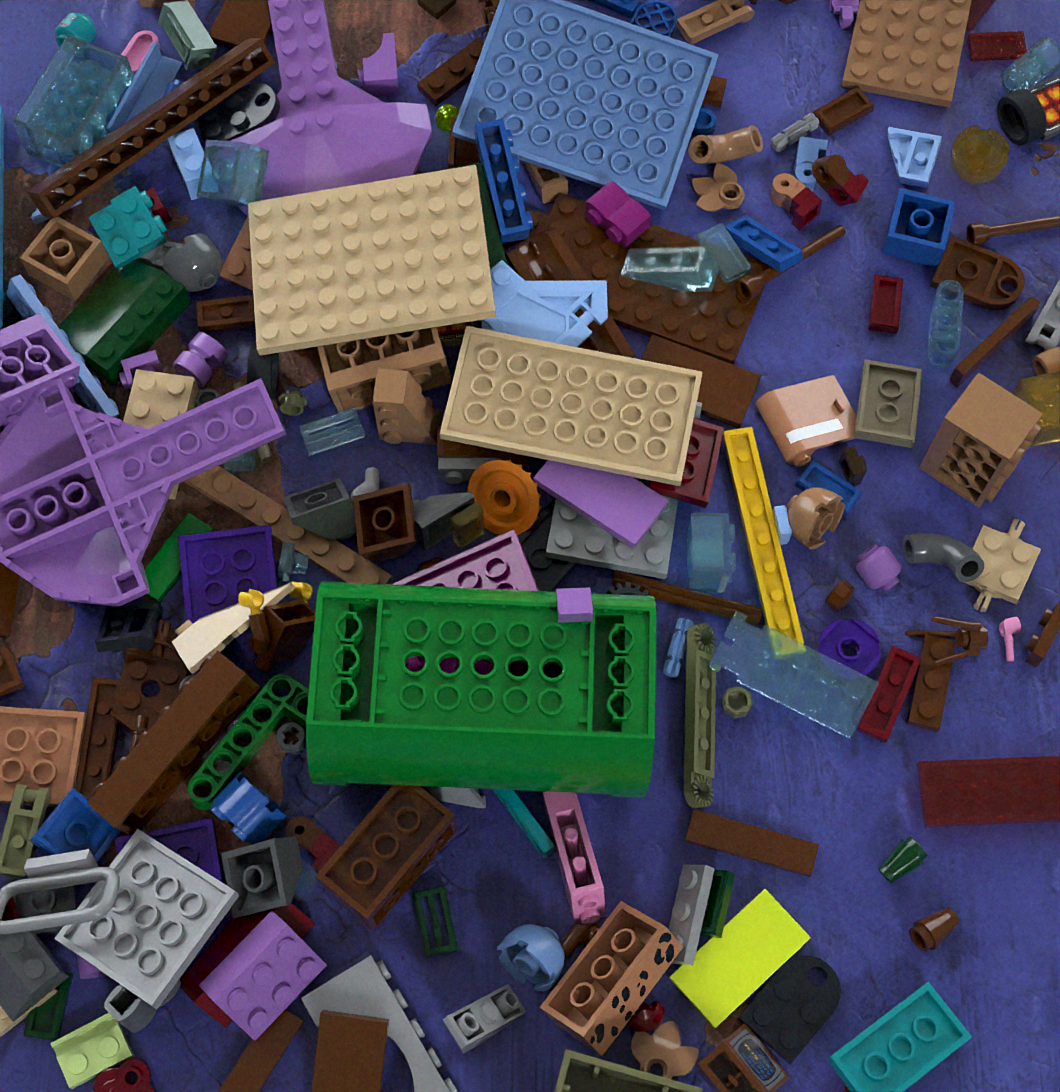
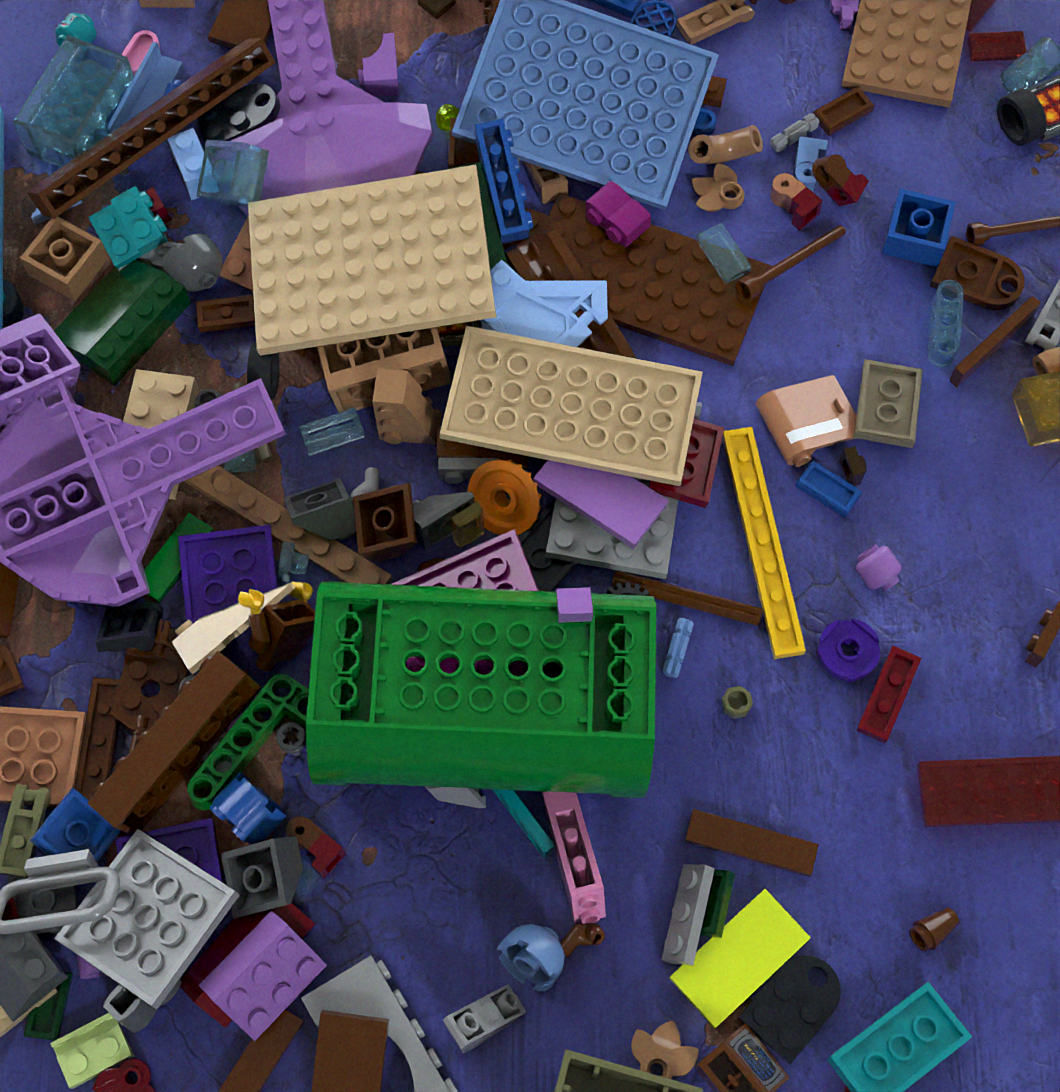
medium blue plate [6,274,119,418] -> none
medium lavender bracket [119,350,164,390] -> none
sand green window [158,0,217,71] -> none
medium lavender wheel [173,332,228,388] -> none
olive plate [278,390,307,416] -> none
reddish brown brick [316,785,457,932] -> none
dark green tile [413,885,458,959] -> none
reddish brown plate [417,37,485,106] -> none
nougat brick [539,901,683,1056] -> none
clear light blue slope [622,247,719,292] -> none
dark red plate [627,1000,665,1032] -> none
reddish brown tile [641,334,761,429] -> none
olive plate [684,623,716,809] -> none
clear light blue brick [686,513,736,593] -> none
clear light blue hinge [708,610,879,739] -> none
blue plate [724,215,803,272] -> none
light blue tile [773,505,792,545] -> none
medium nougat cylinder [787,487,845,550] -> none
reddish brown tile [825,580,854,611] -> none
dark red tile [868,275,903,334] -> none
dark green cone [878,836,928,884] -> none
light blue wing [888,127,942,188] -> none
dark grey cylinder [903,533,984,582] -> none
reddish brown plant [905,616,988,666] -> none
reddish brown plate [906,634,956,732] -> none
medium nougat brick [919,372,1043,508] -> none
clear yellow cylinder [950,126,1009,184] -> none
tan plate [959,519,1041,612] -> none
bright pink hand [999,617,1021,662] -> none

